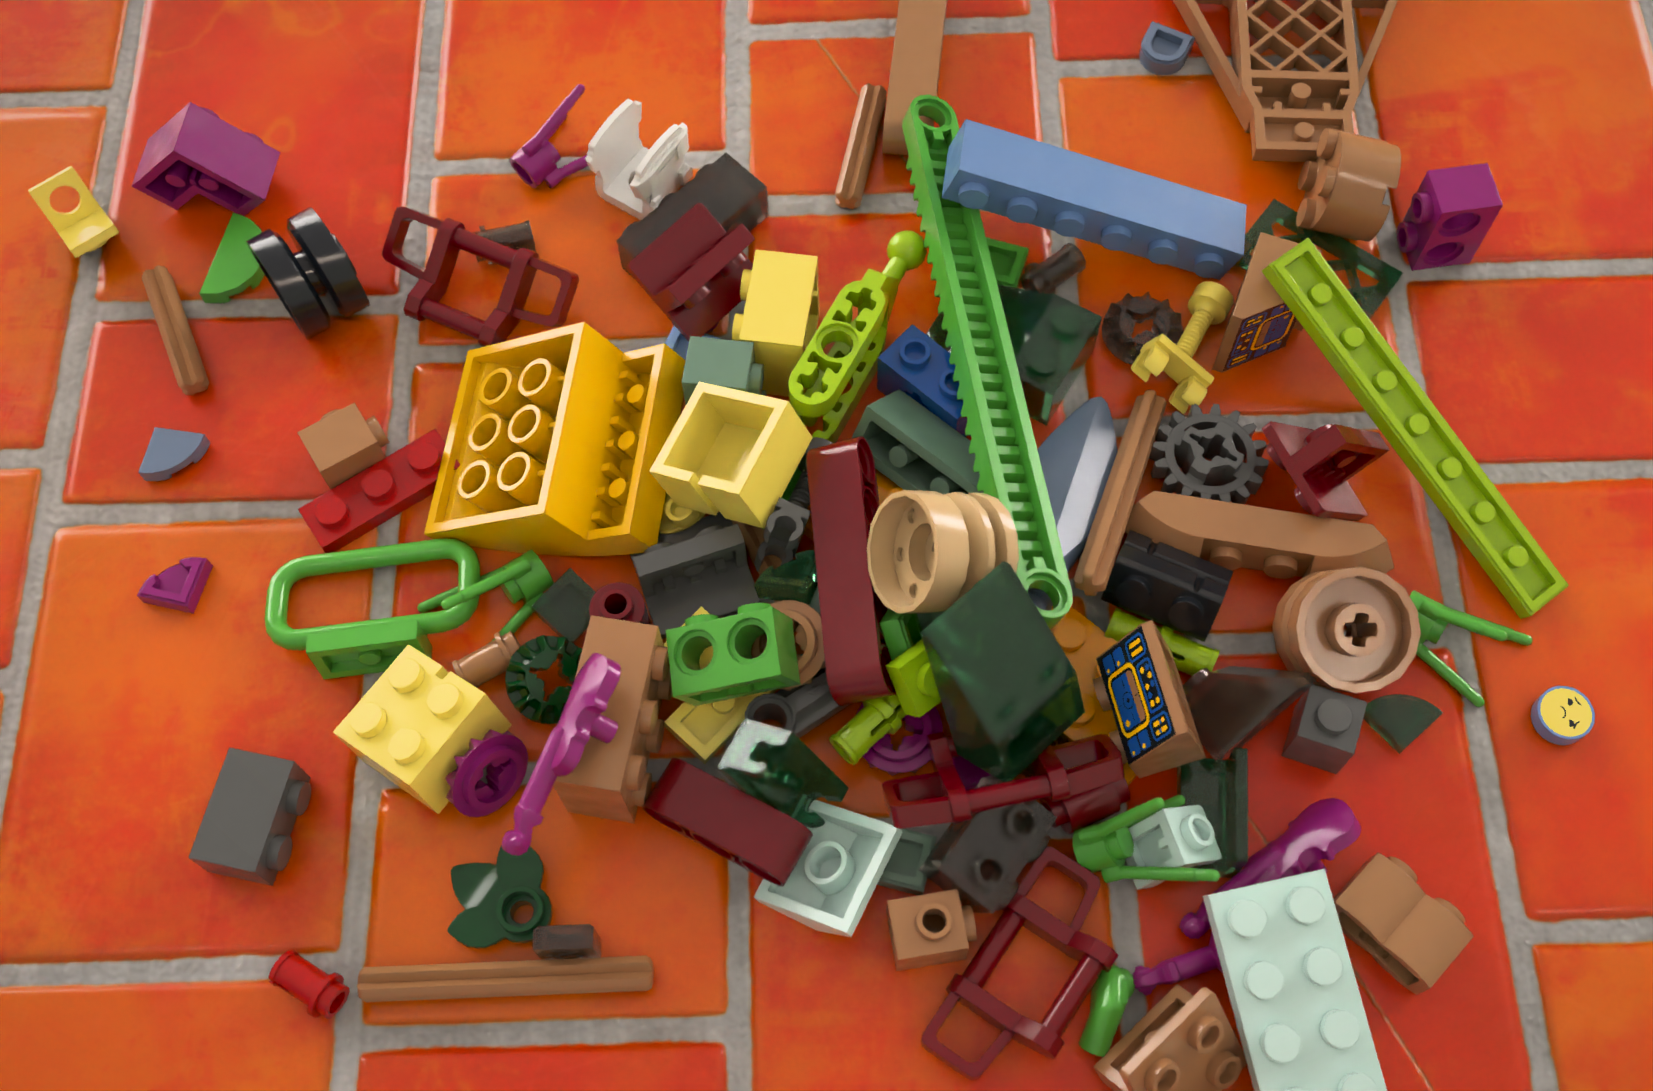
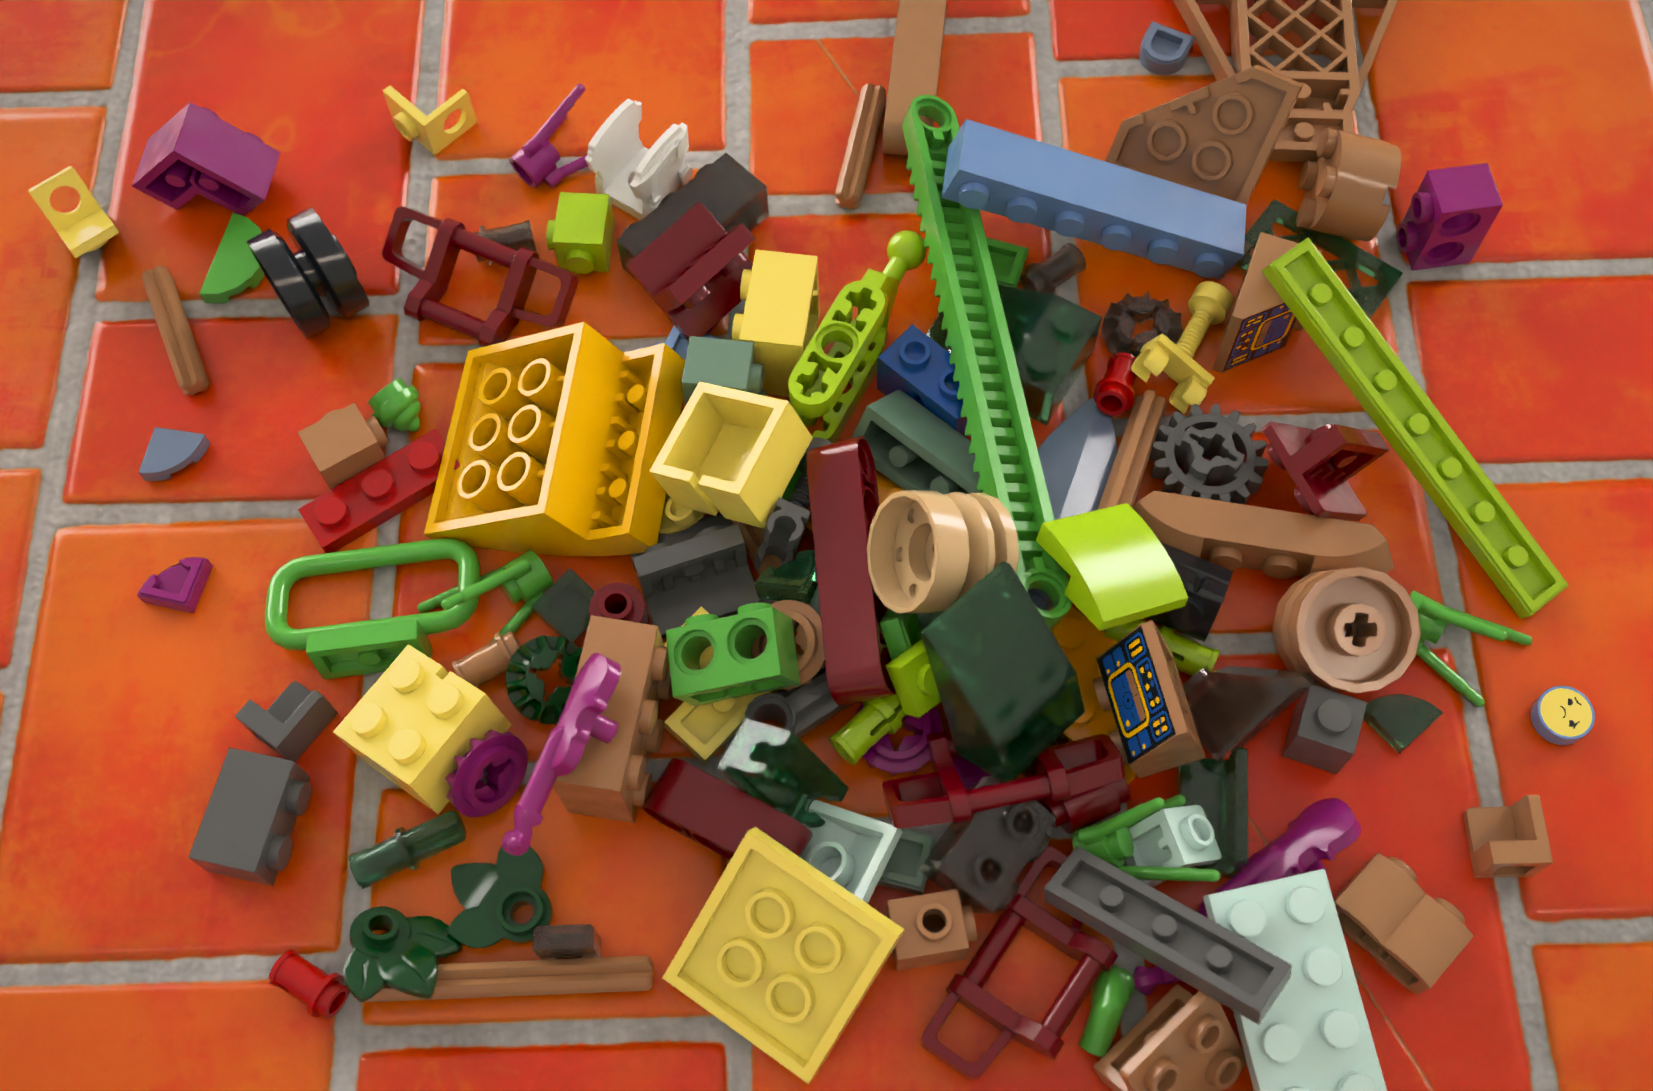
none -> dark grey panel [234,681,338,762]
none -> dark green plate [343,907,462,1002]
none -> clear green axle [348,811,467,889]
none -> bright green plate [368,378,421,432]
none -> light yellow bracket [382,85,477,156]
none -> lime brick [546,192,615,274]
none -> light yellow plate [662,827,905,1084]
none -> lime slope [1036,503,1188,631]
none -> dark grey plate [1044,846,1292,1025]
none -> red pin [1093,352,1138,416]
none -> medium nougat plate [1105,65,1304,208]
none -> medium nougat panel [1463,795,1553,878]

